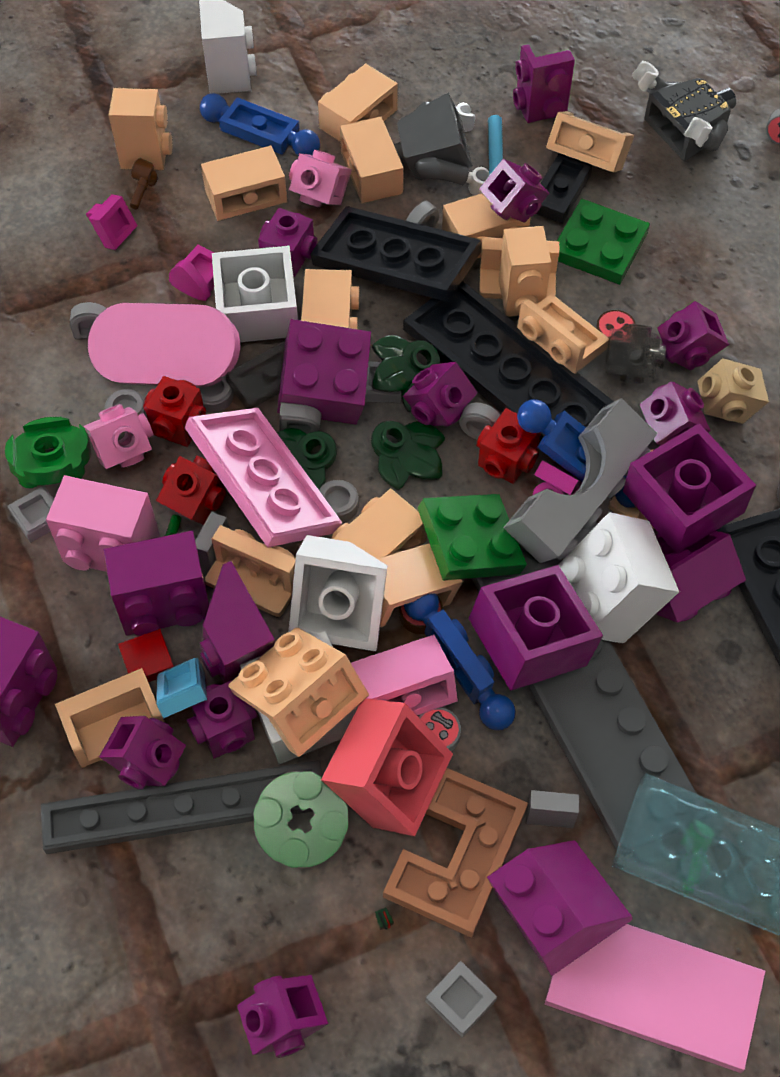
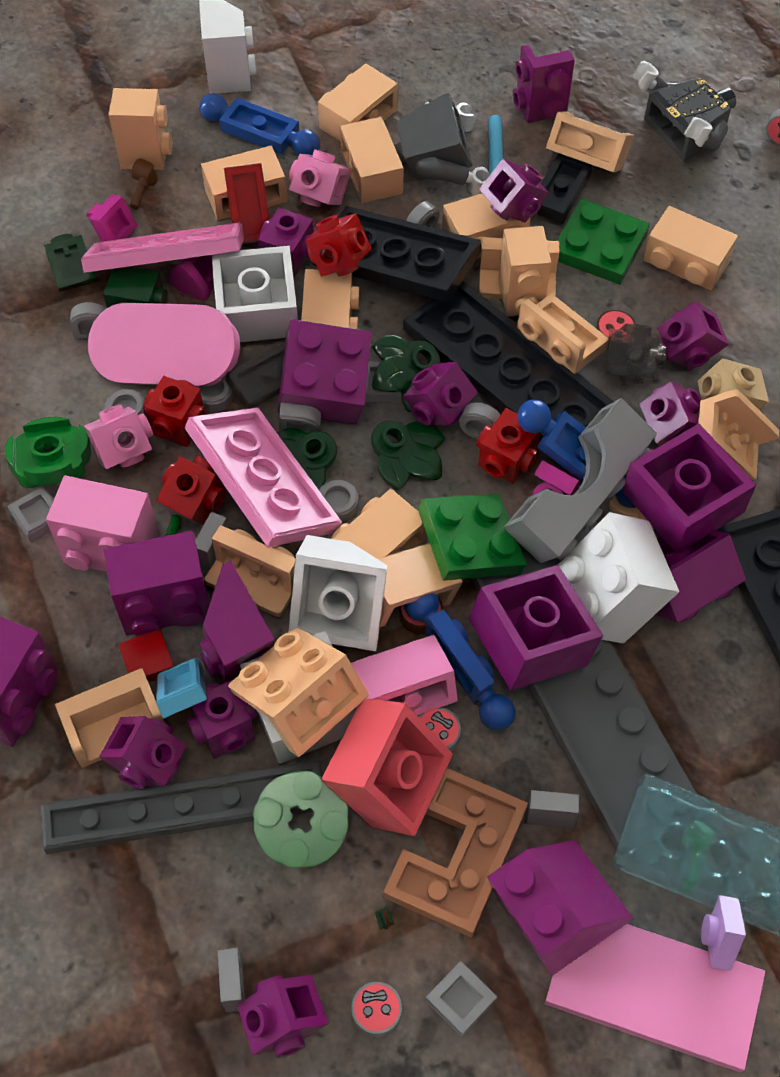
none -> dark green bracket [44,234,96,292]
none -> bright pink tile [81,222,244,273]
none -> dark green brick [103,267,168,308]
none -> light grey tile [217,948,245,1013]
none -> red tile [224,163,270,244]
none -> red brick [305,213,372,277]
none -> tile [351,982,402,1037]
none -> light nougat brick [643,206,738,291]
none -> light nougat bracket [699,389,779,480]
none -> lavender plate [701,895,746,971]

